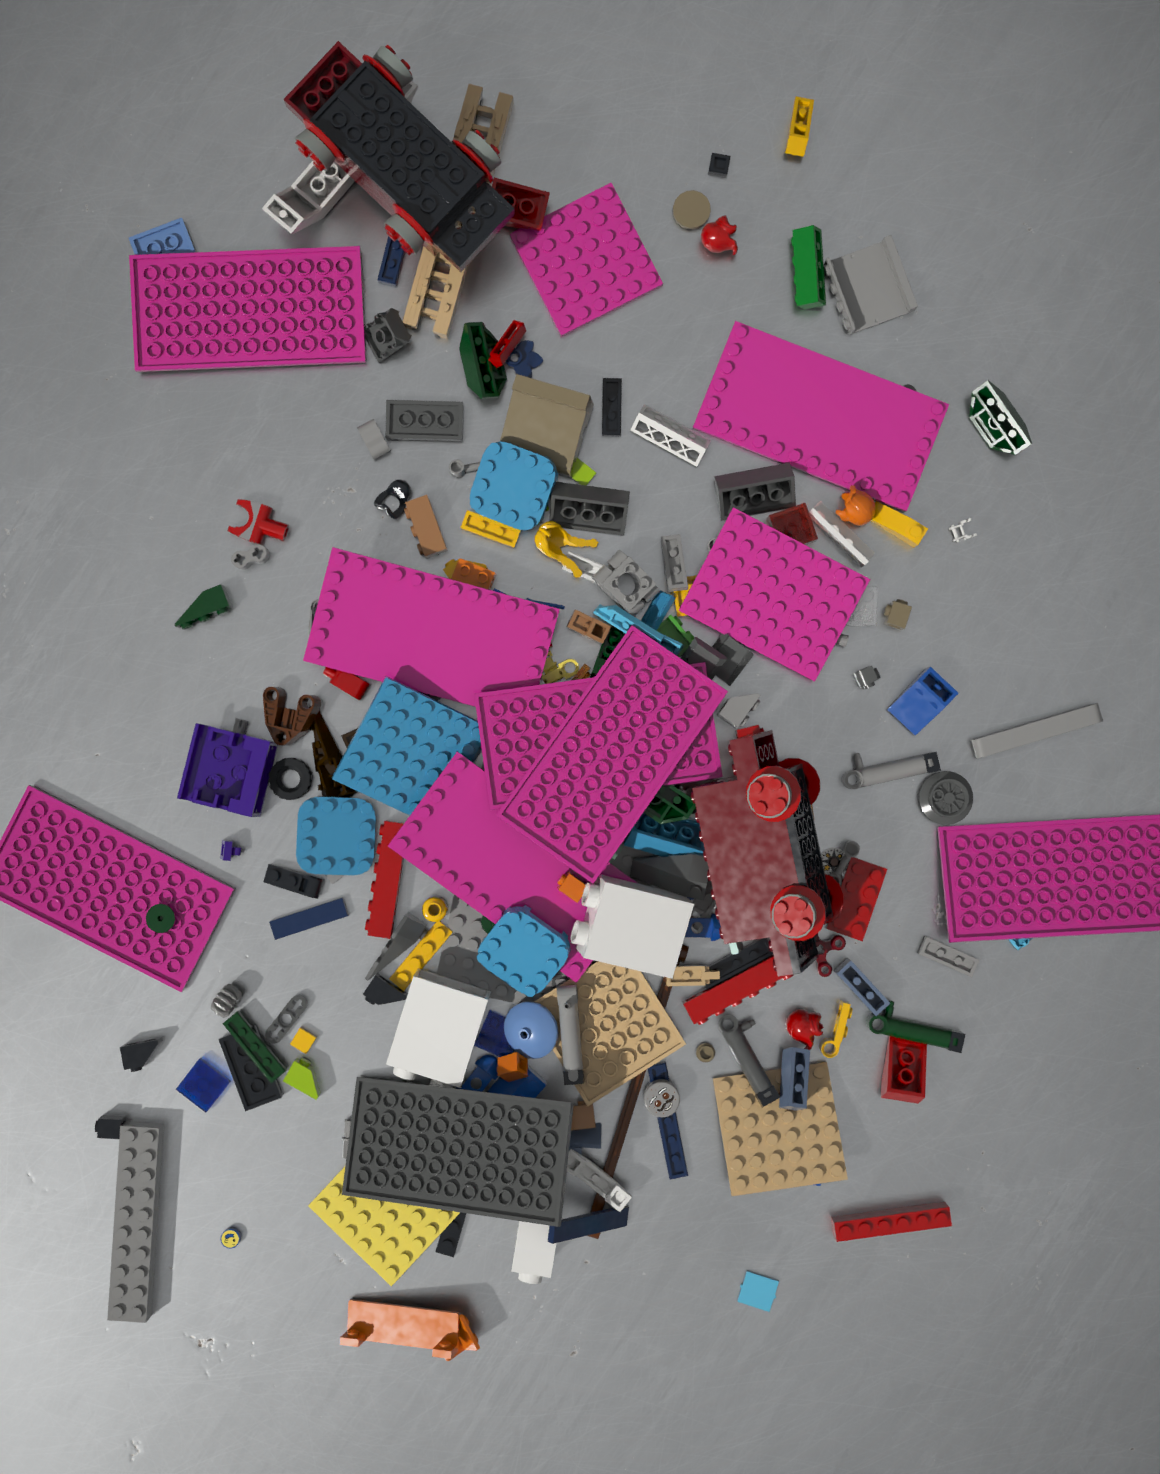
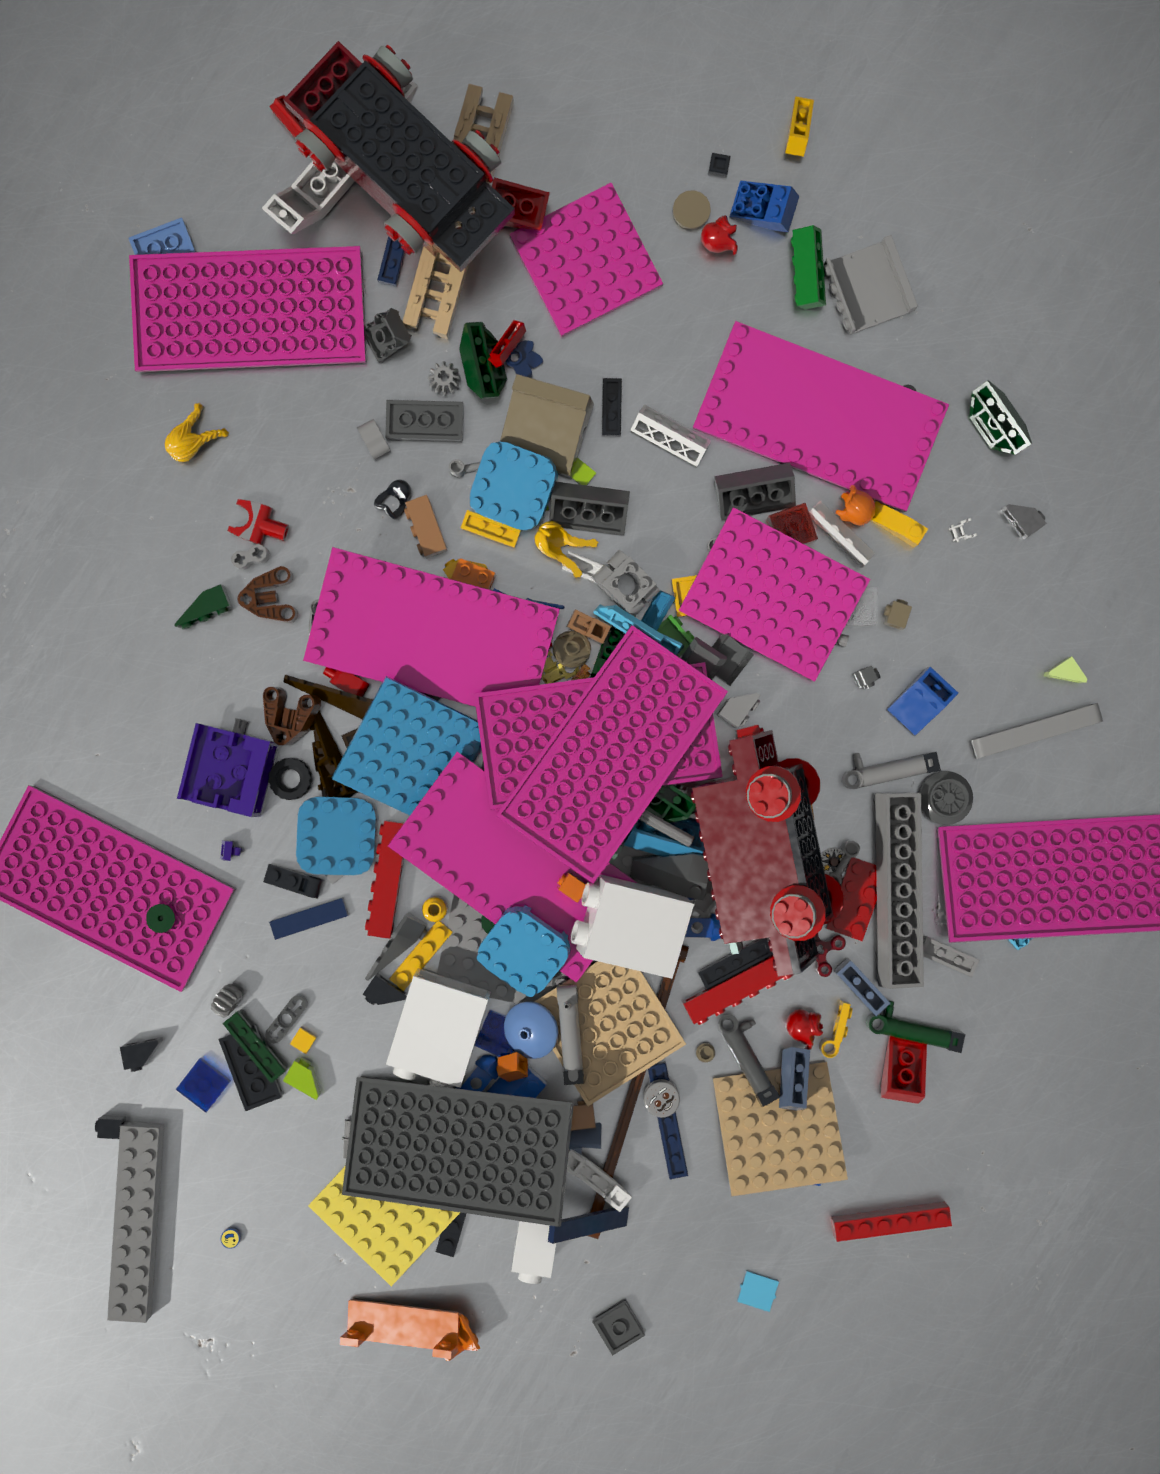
light grey plate [661,534,688,592] -> none
tan hinge [666,965,720,986] -> none
none -> yellow hair [165,403,229,462]
none -> reddish brown connector [237,566,298,623]
none -> red piece [269,95,306,138]
none -> dark brown wedge [283,675,373,720]
none -> light grey gear [428,361,461,395]
none -> dark tan tile [553,631,591,668]
none -> dark grey plate [592,1301,645,1356]
none -> light grey axle [639,810,694,847]
none -> blue slope [729,181,799,232]
none -> light grey brick [875,793,924,989]
none -> flat silver slope [1001,504,1047,540]
none -> yellowish green slope [1044,656,1087,683]

